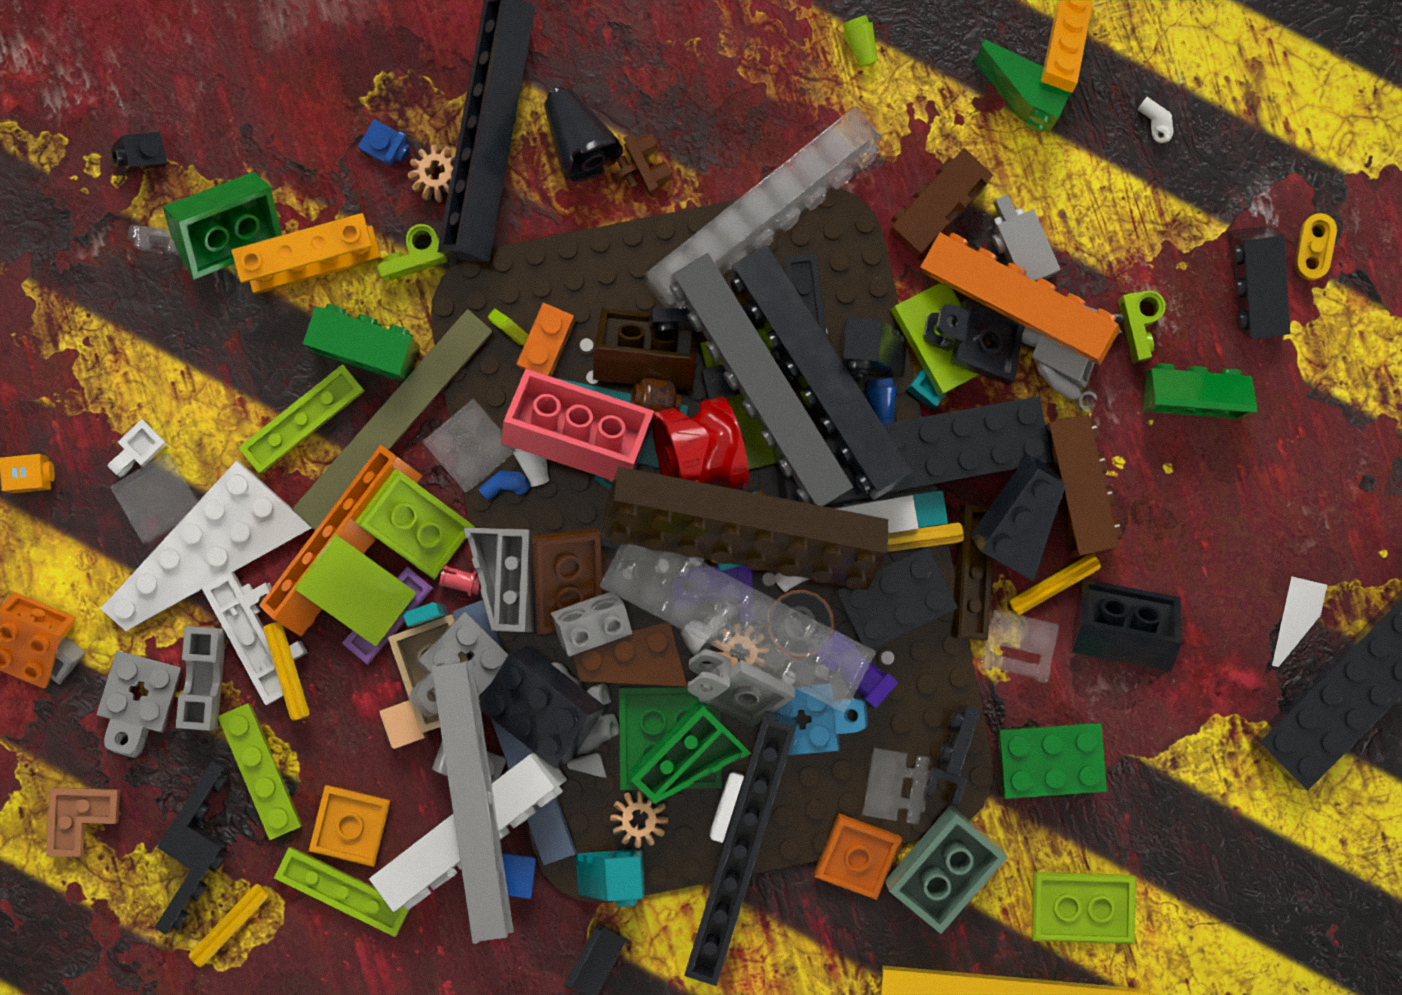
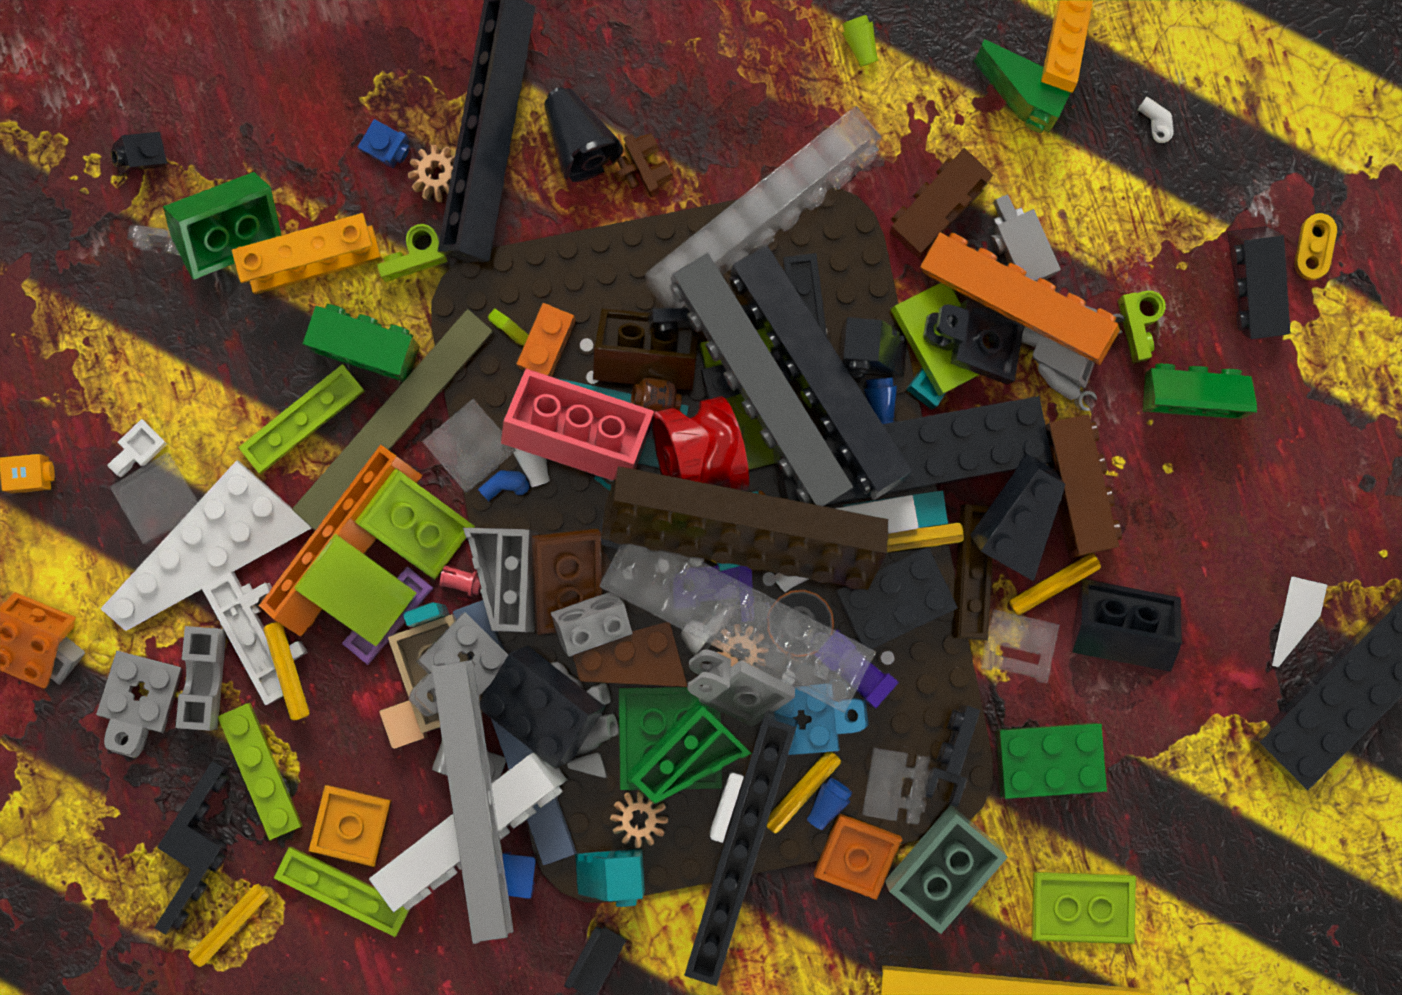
nougat plate [46,787,120,857] -> none
none -> yellow axle [766,751,841,834]
none -> blue cone [807,778,852,830]

